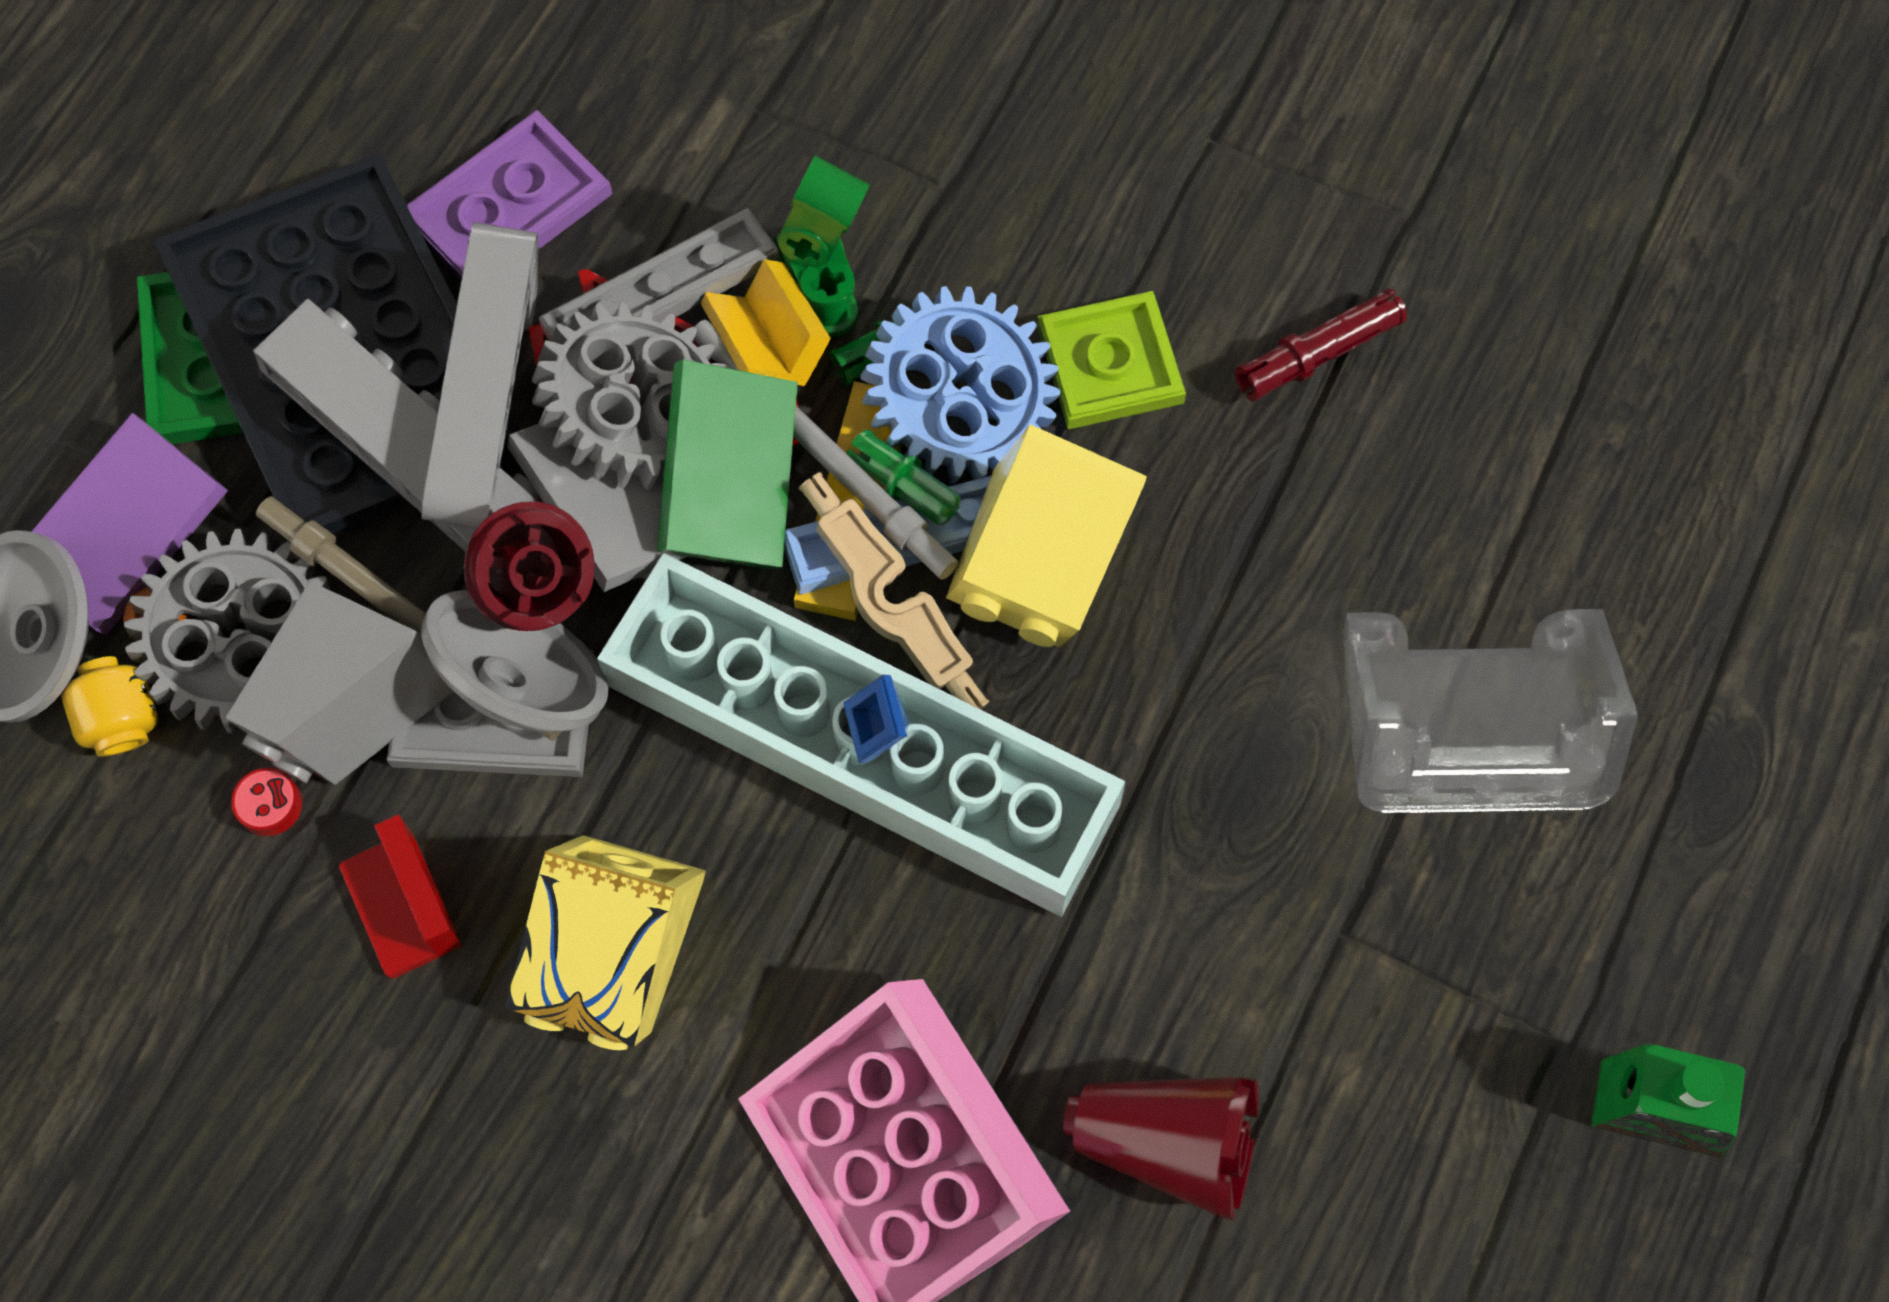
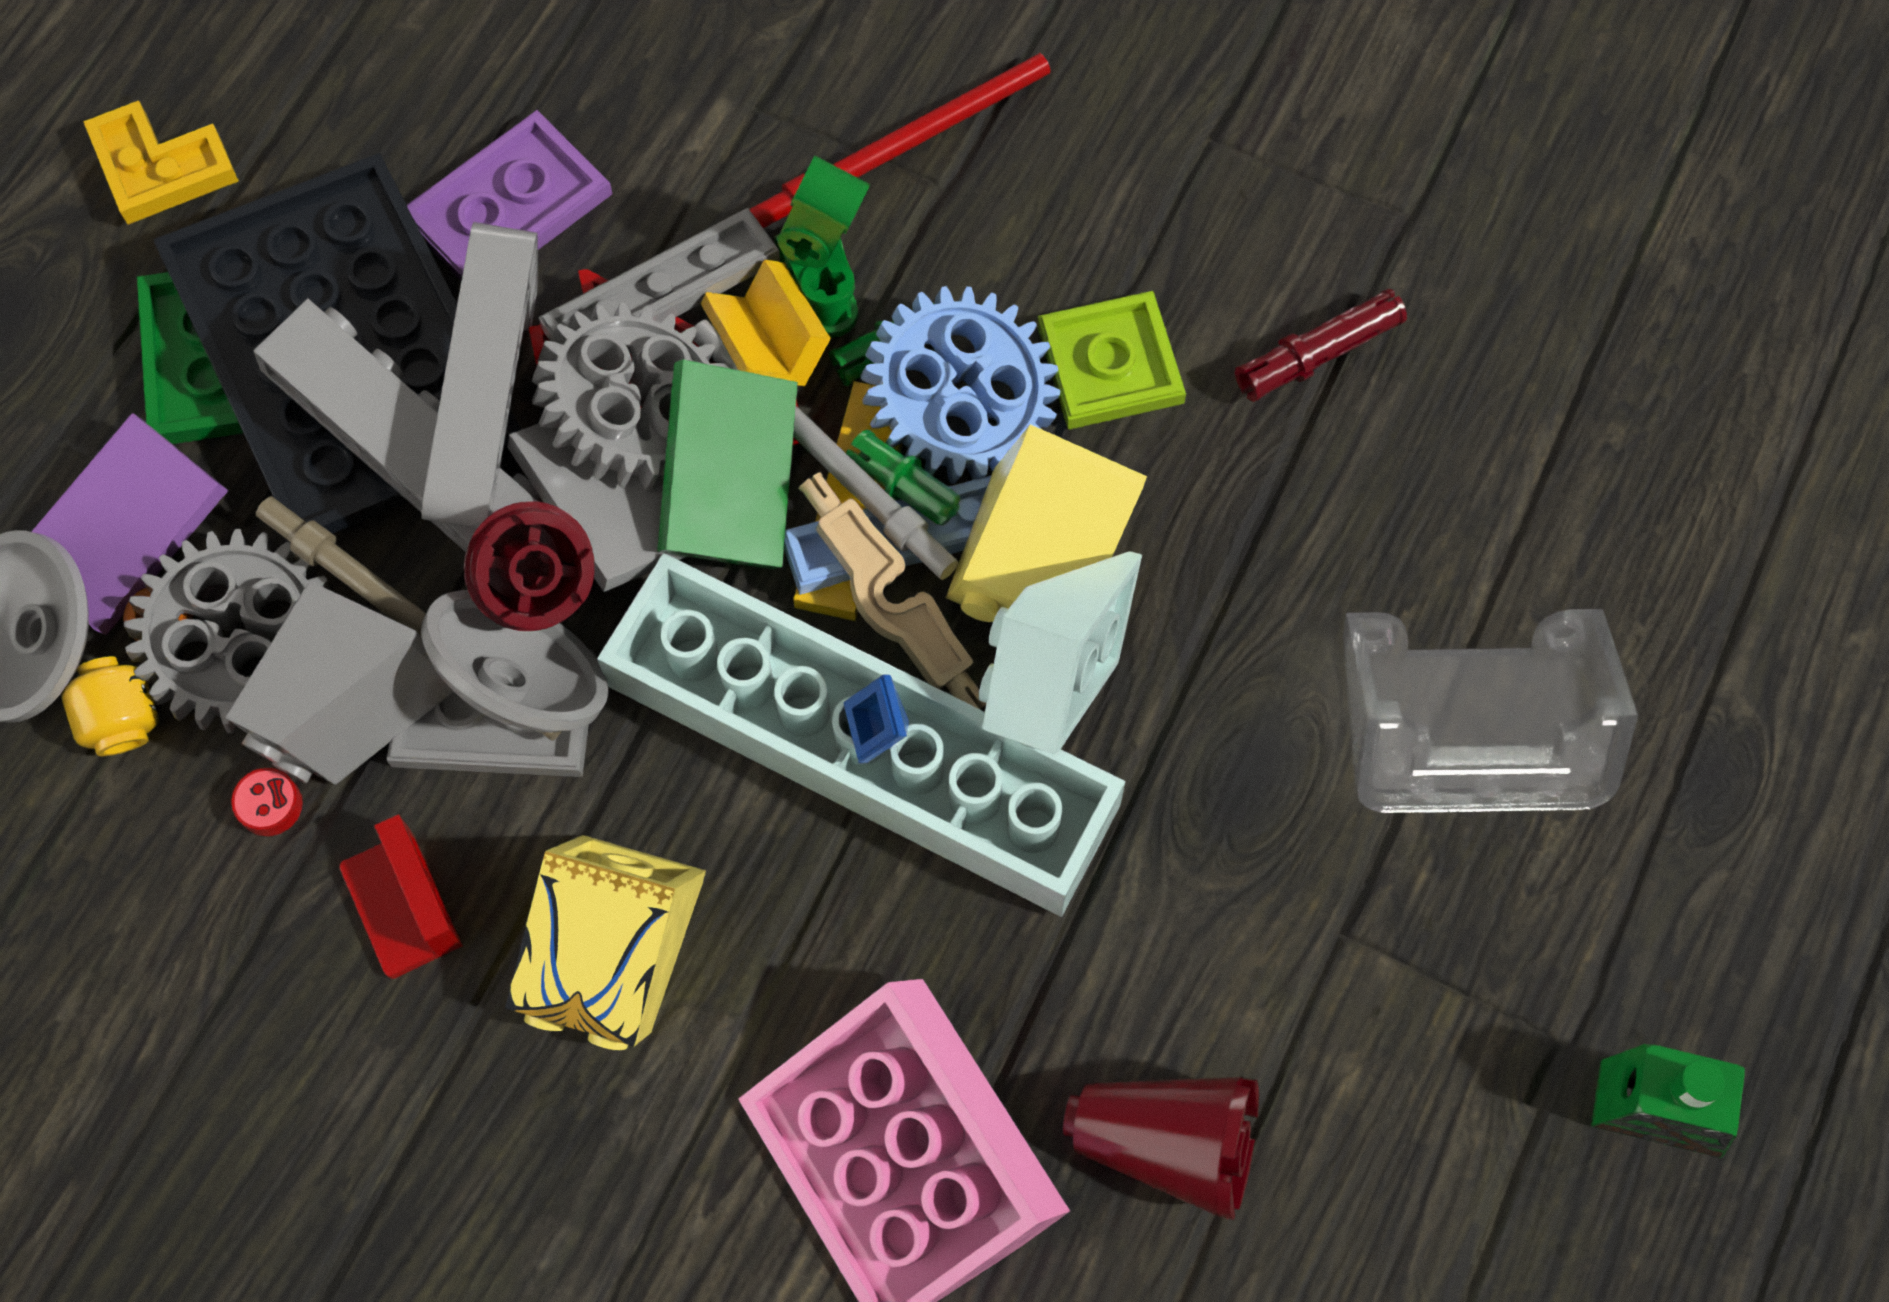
none -> yellow plate [83,100,239,225]
none -> red bar [749,53,1050,229]
none -> light aqua slope [979,551,1142,755]

